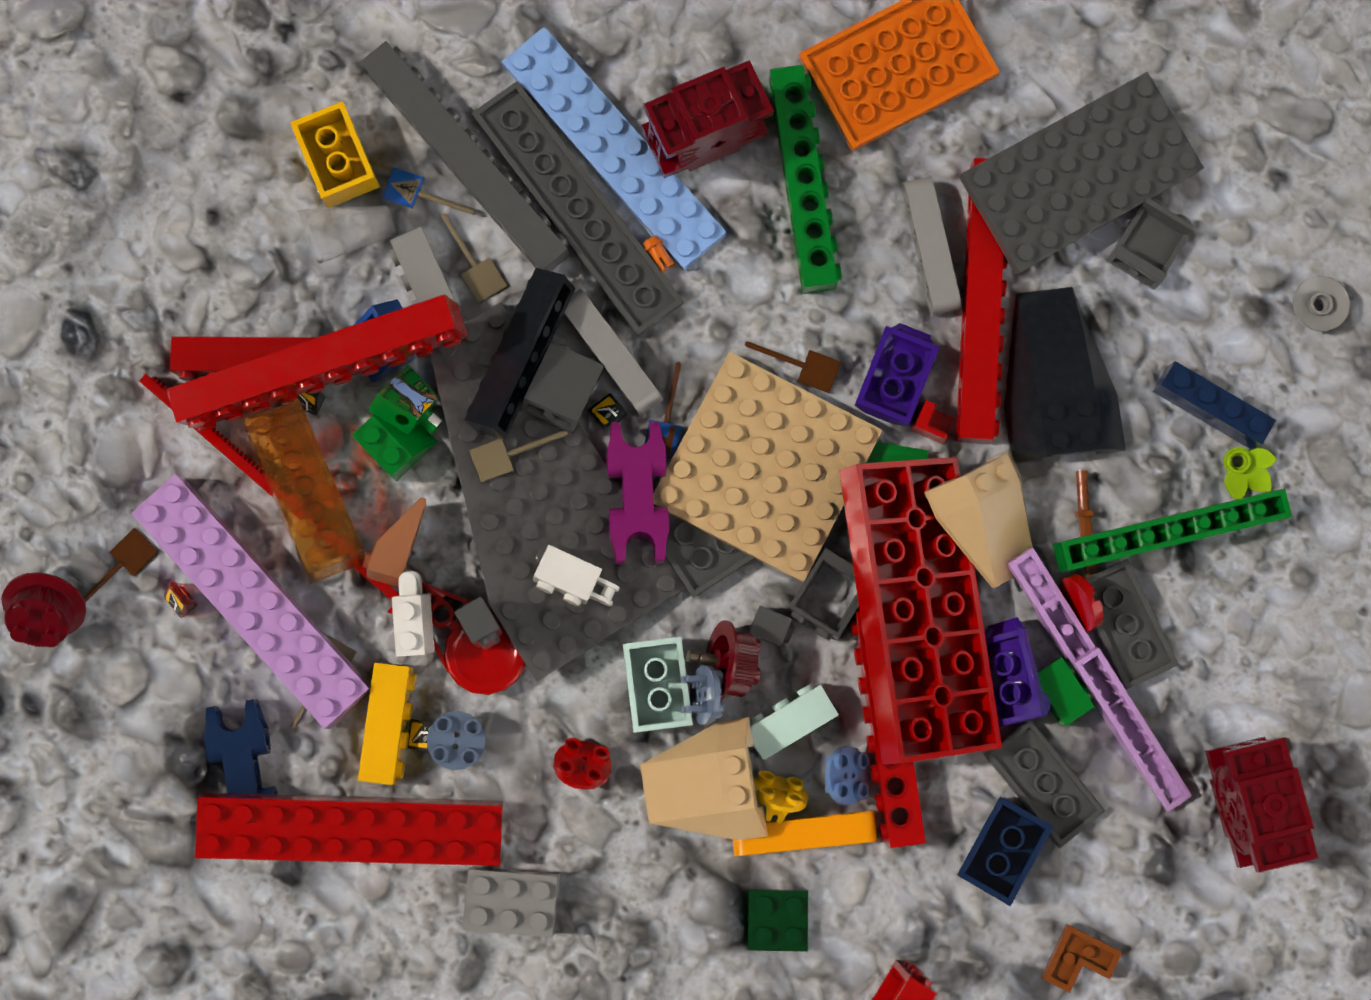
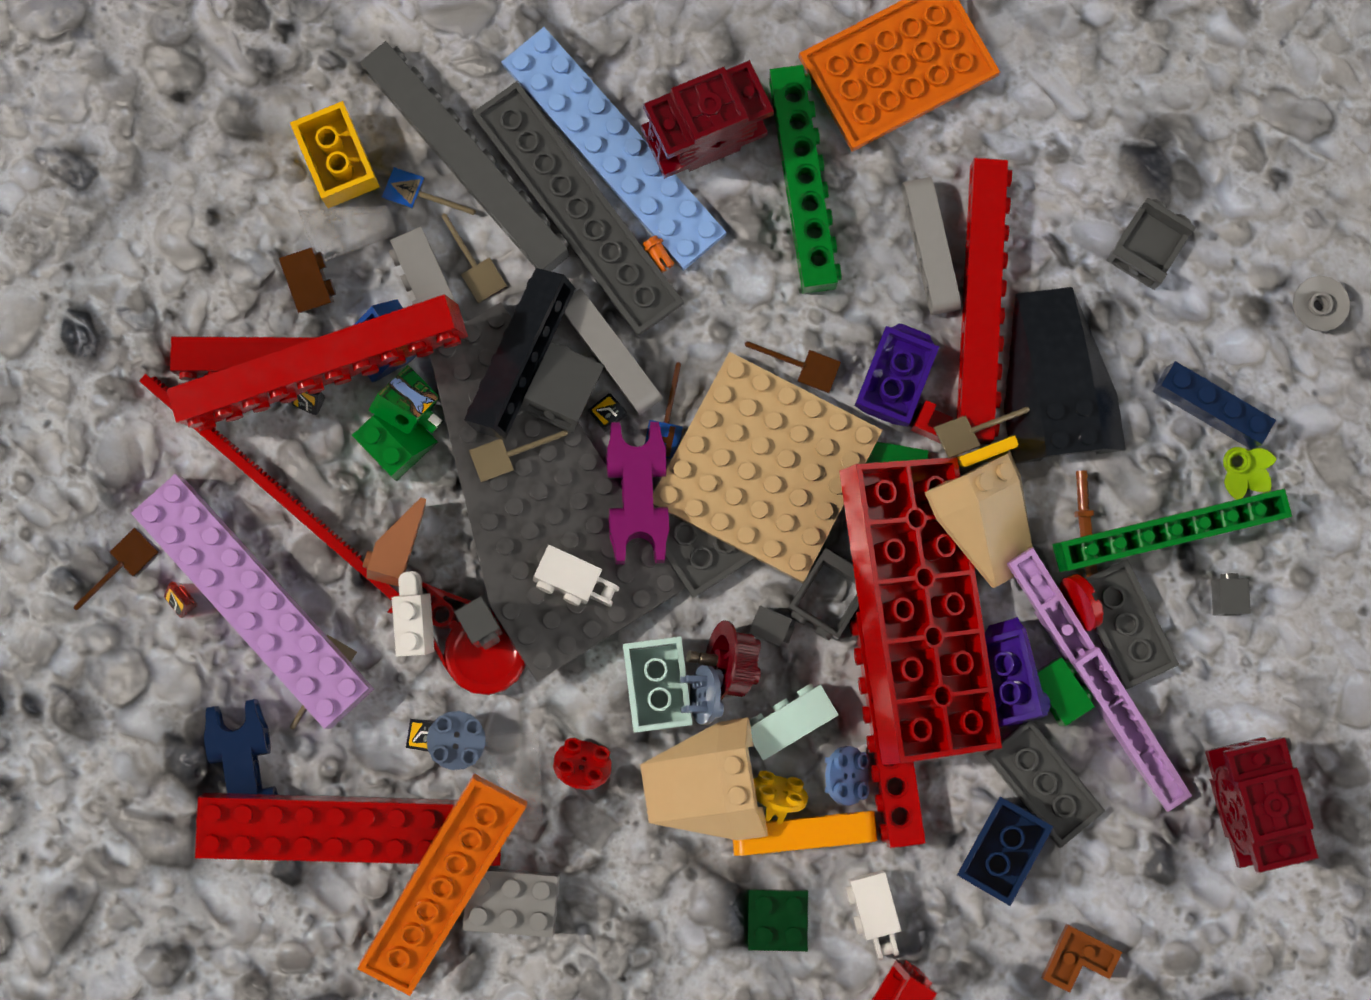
dark red piece [1,572,86,648] -> none
clear orange brick [244,399,365,584] -> none
yellow brick [358,663,417,785] -> none
dark grey plate [958,71,1204,275] -> none
none -> reddish brown brick [279,247,336,313]
none -> orange plate [357,773,527,996]
none -> white brick [845,870,901,960]
none -> dark tan piece [934,407,1030,458]
none -> yellow tile [957,435,1019,467]
none -> dark grey brick [1211,573,1251,616]

